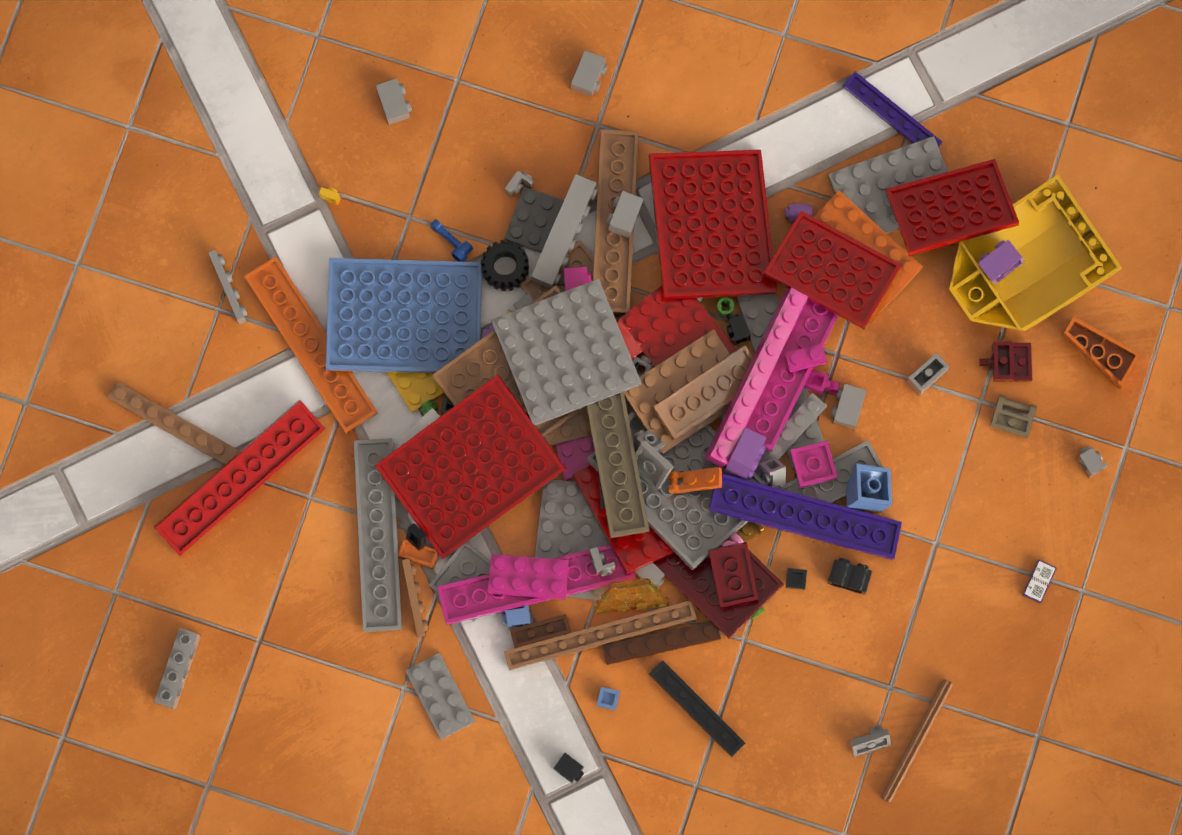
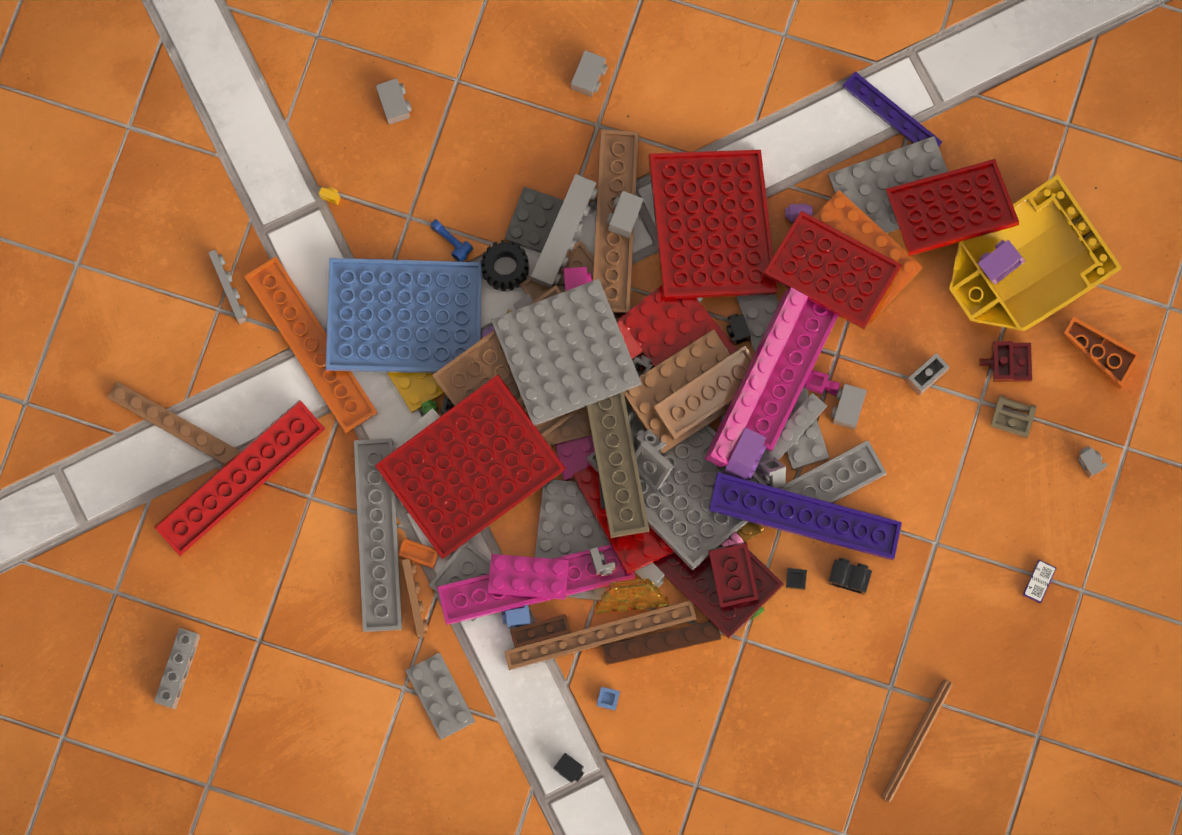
black plate [406,523,427,551] -> none
light grey bracket [505,171,533,197] -> none
black plate [649,660,746,757] -> none
orange plate [668,467,722,494] -> none
bright green gear [717,297,734,318] -> none
dark pink plate [785,344,827,373] -> none
dark pink plate [790,441,838,488] -> none
medium blue slope [846,463,892,512] -> none
light grey hinge [850,725,891,757] -> none

